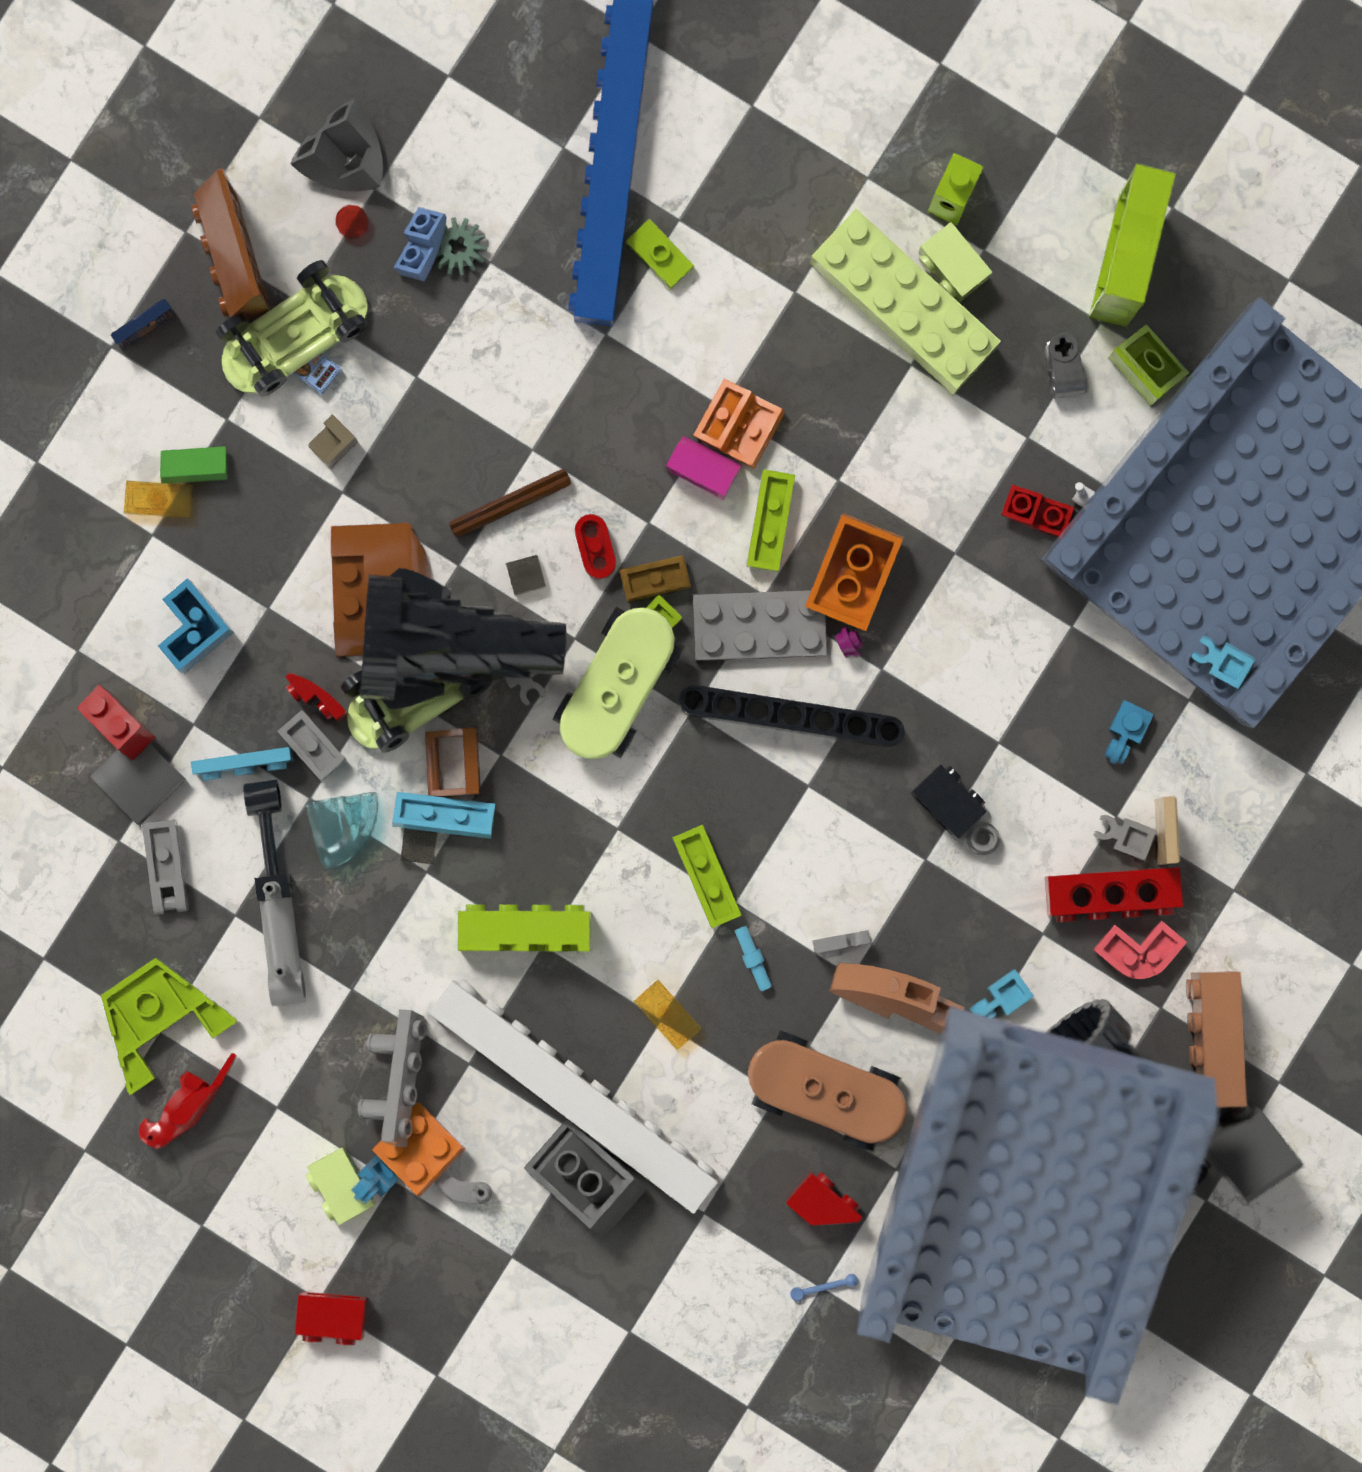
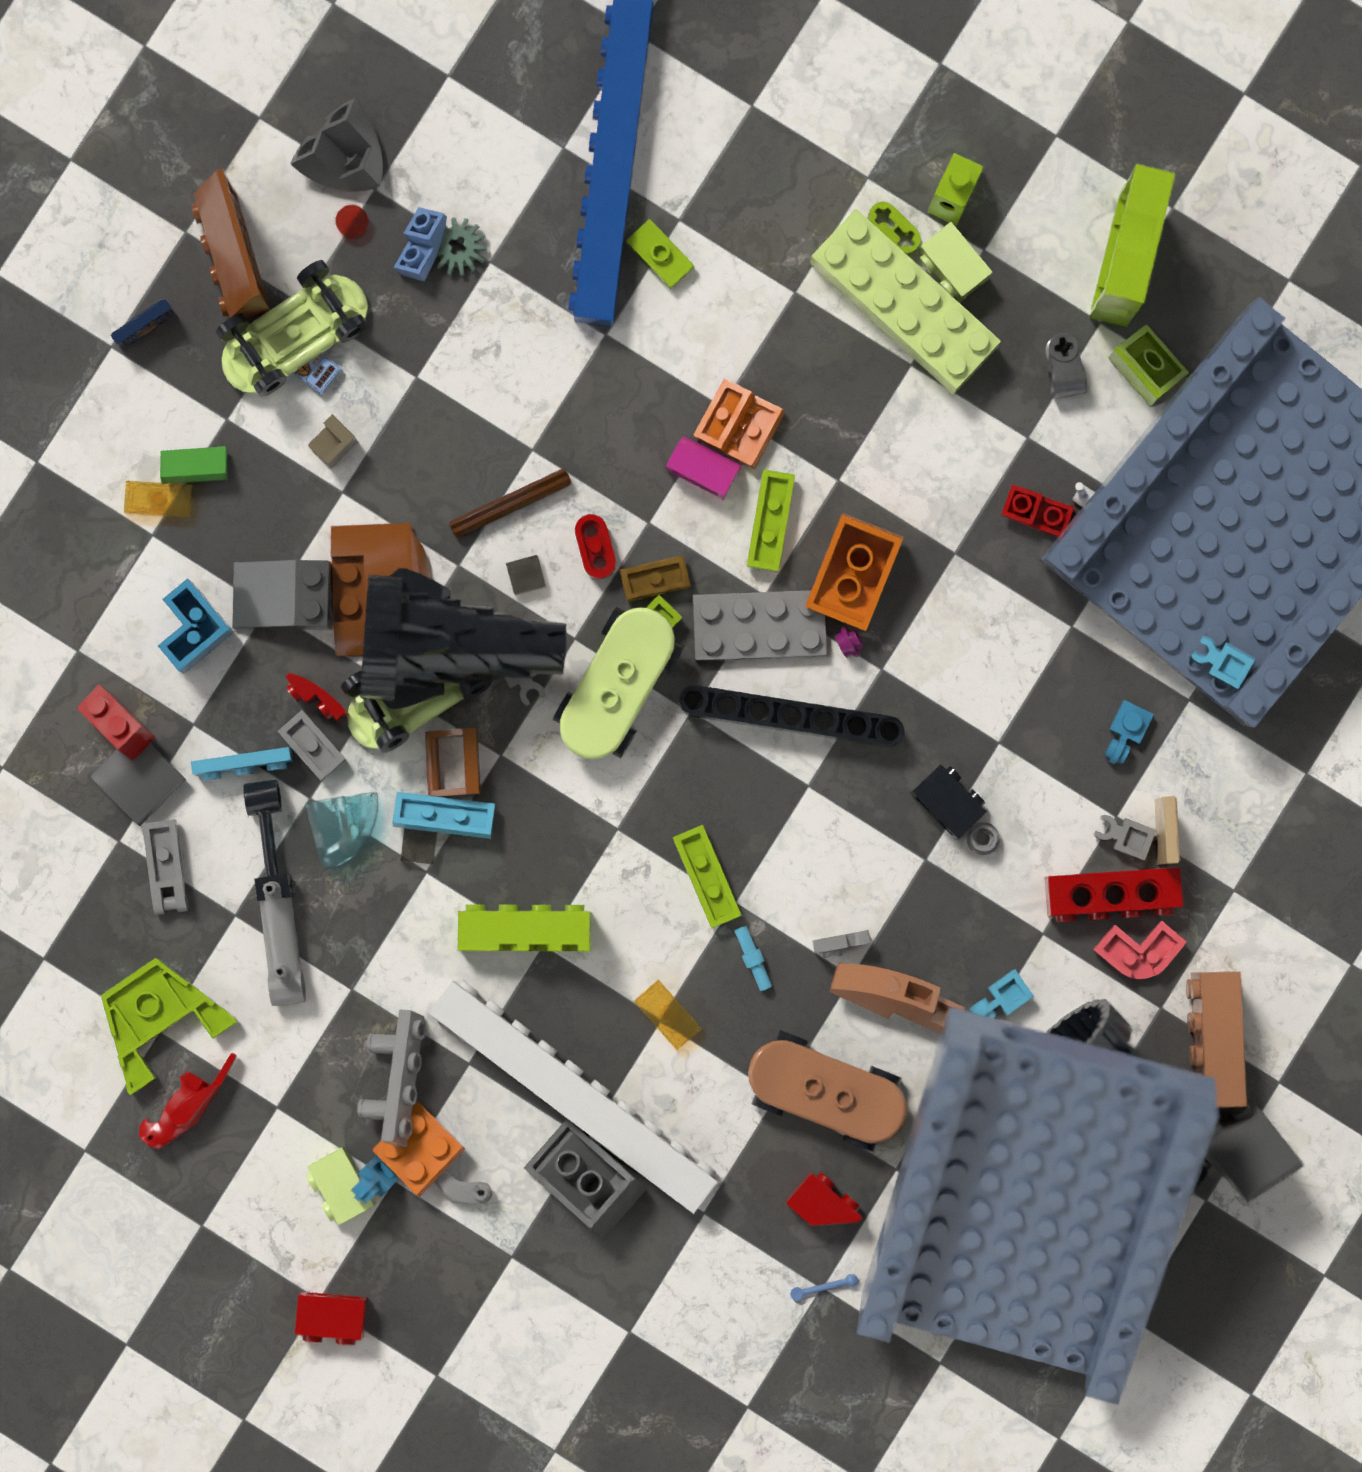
none -> dark grey slope [232,560,332,630]
none -> lime beam [868,202,921,256]

